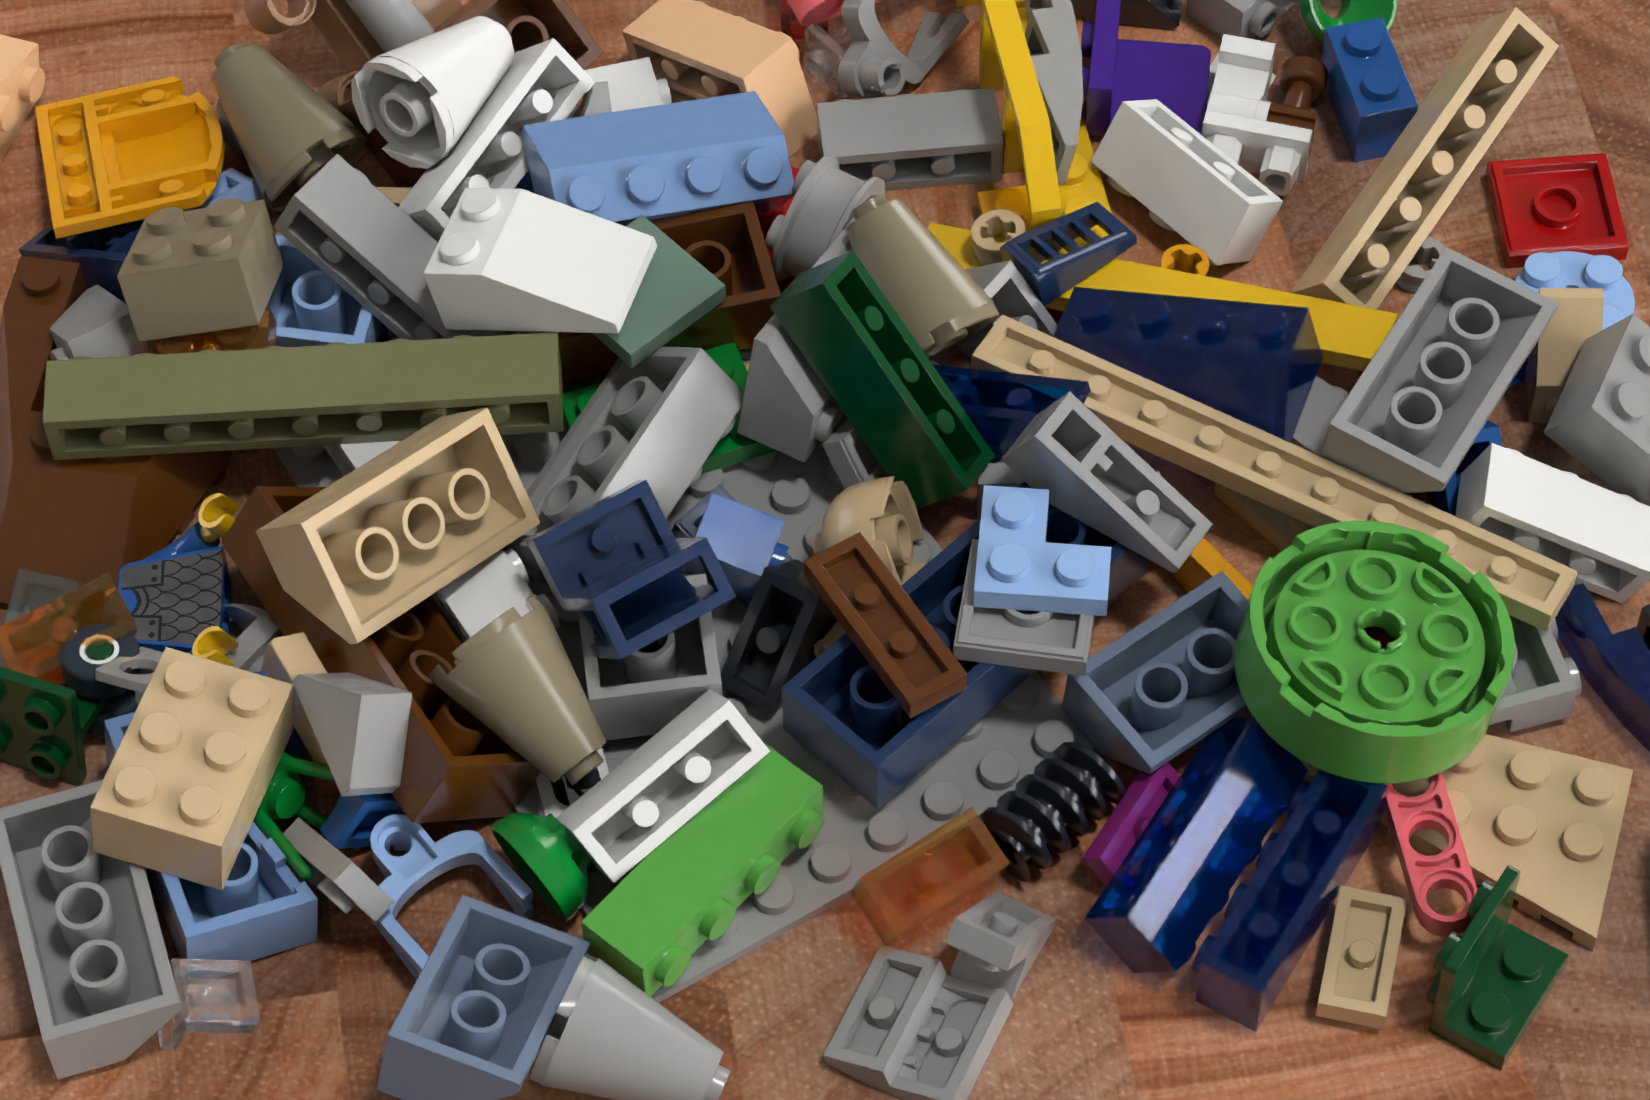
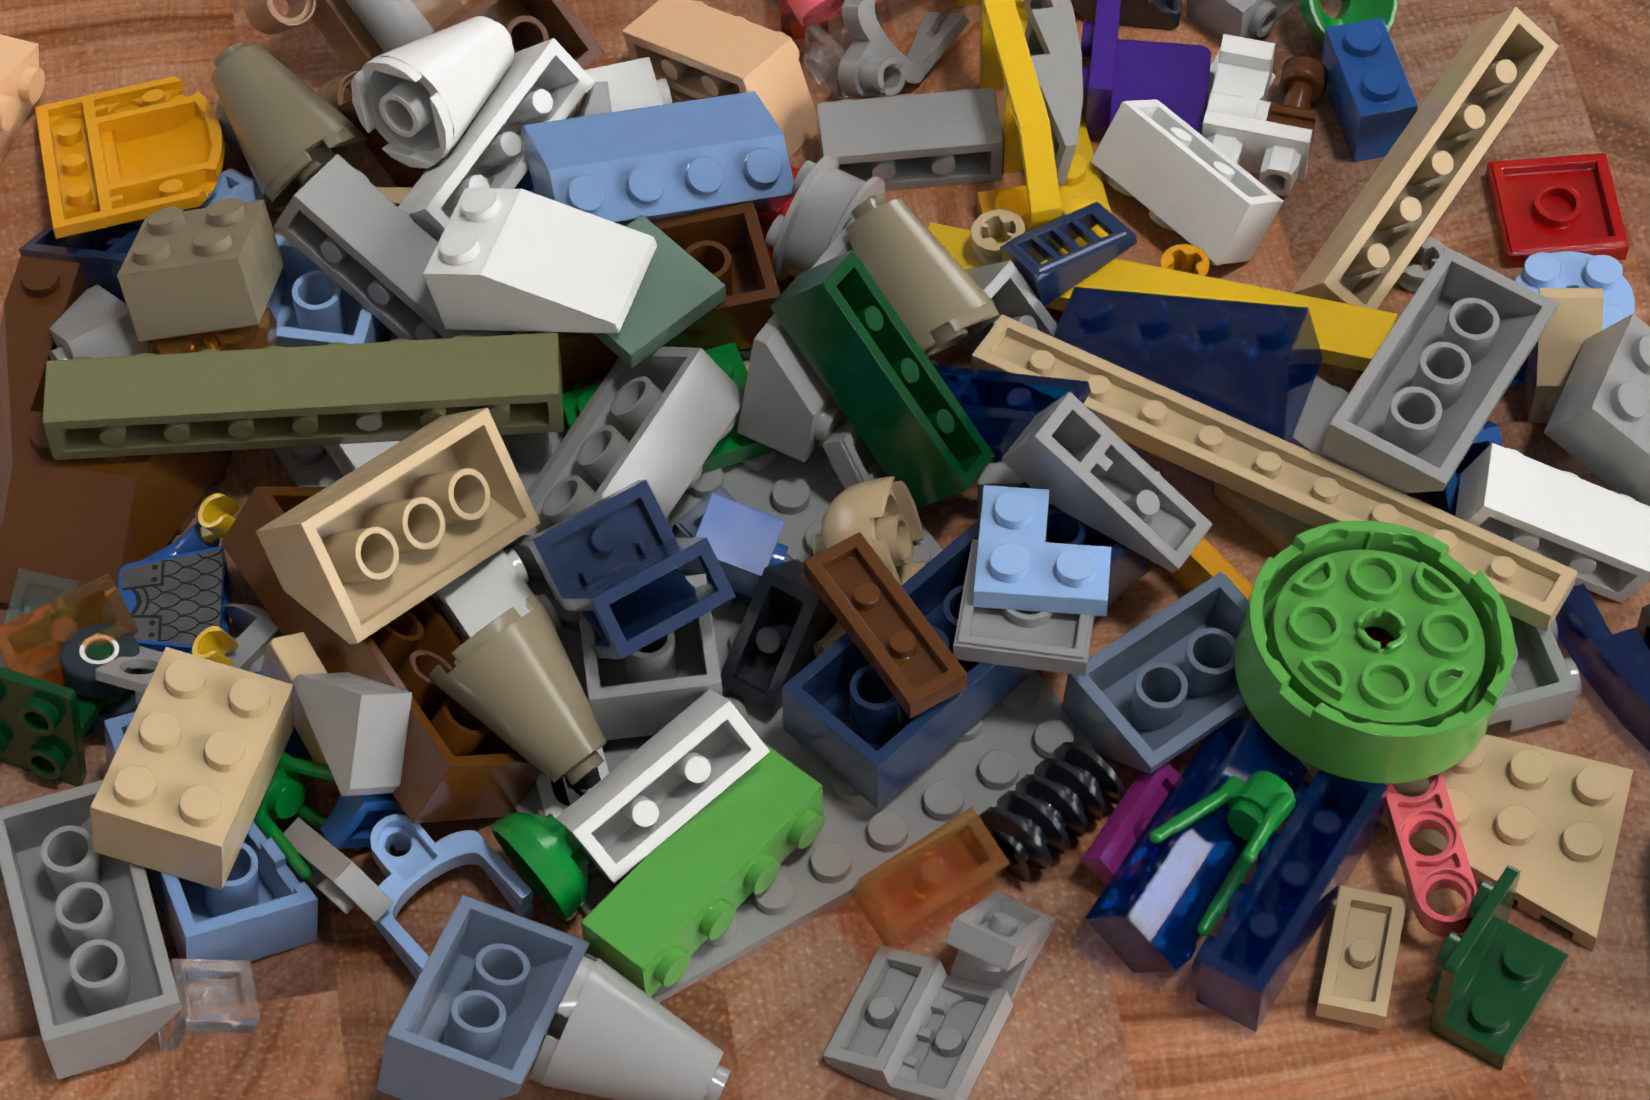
none -> green plant [1149,771,1296,937]

